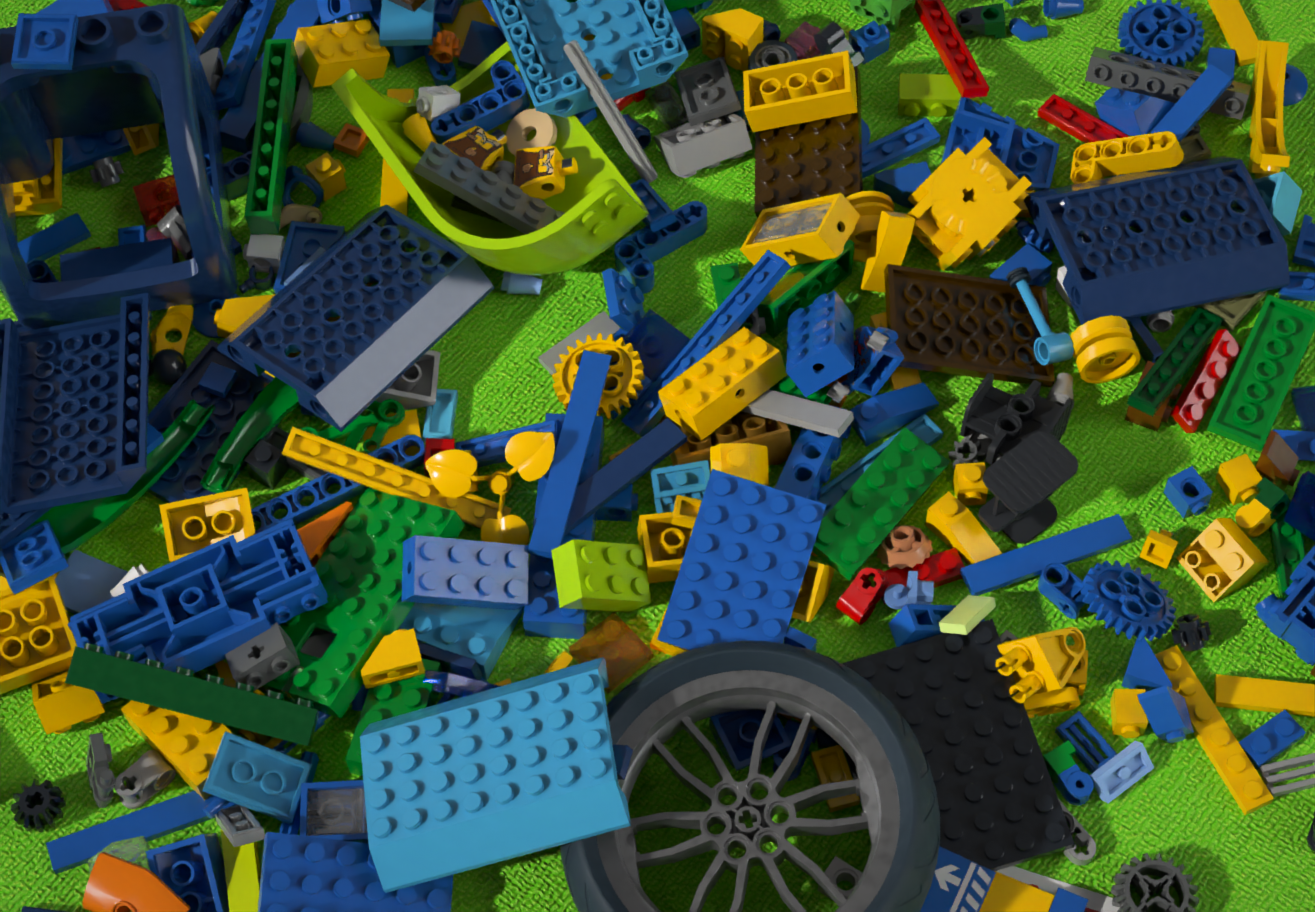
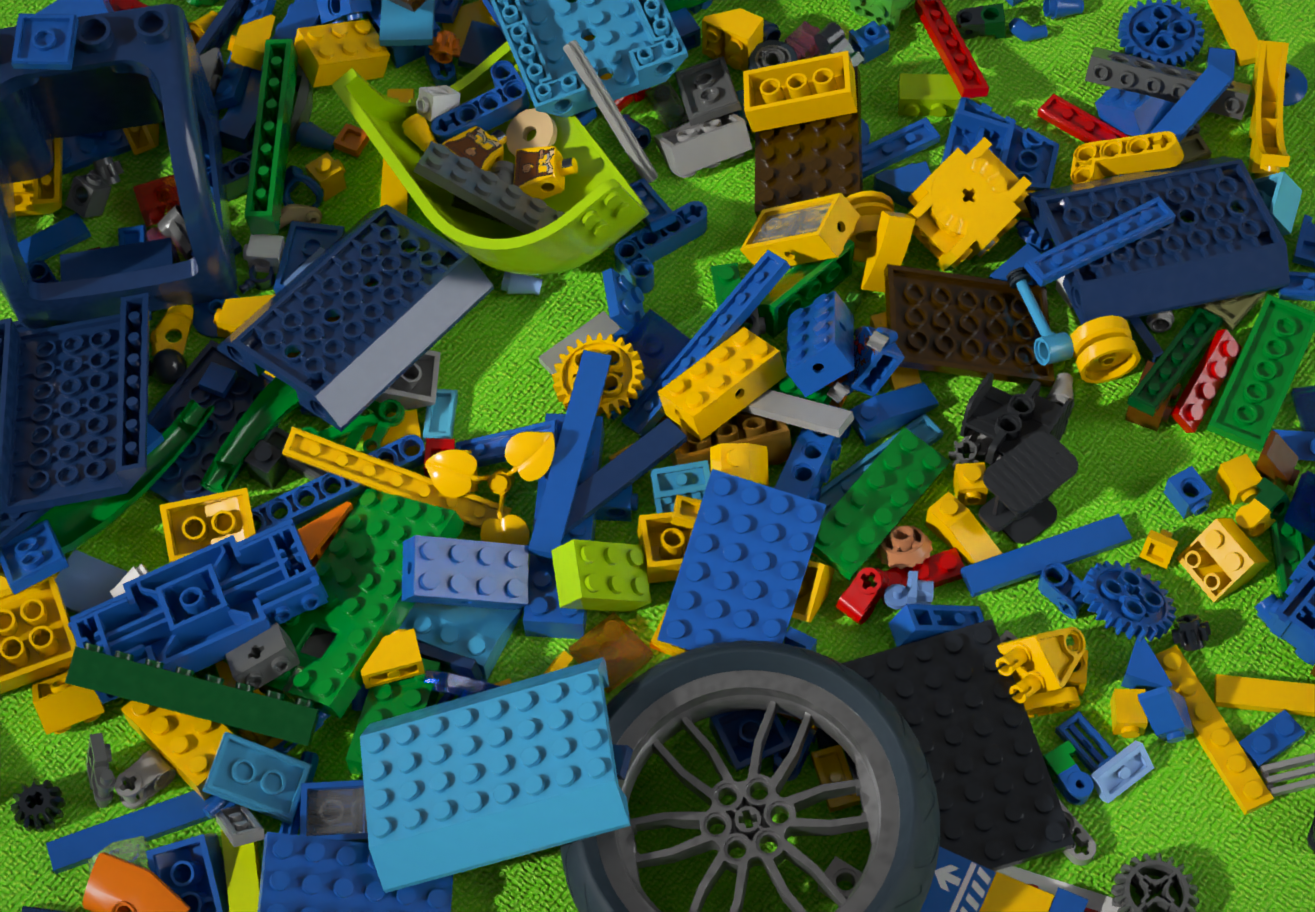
yellowish green tile [939,595,996,635] -> none
none -> dark grey brick [65,173,112,218]
none -> yellow slope [227,15,276,71]
none -> blue tile [1024,196,1176,287]

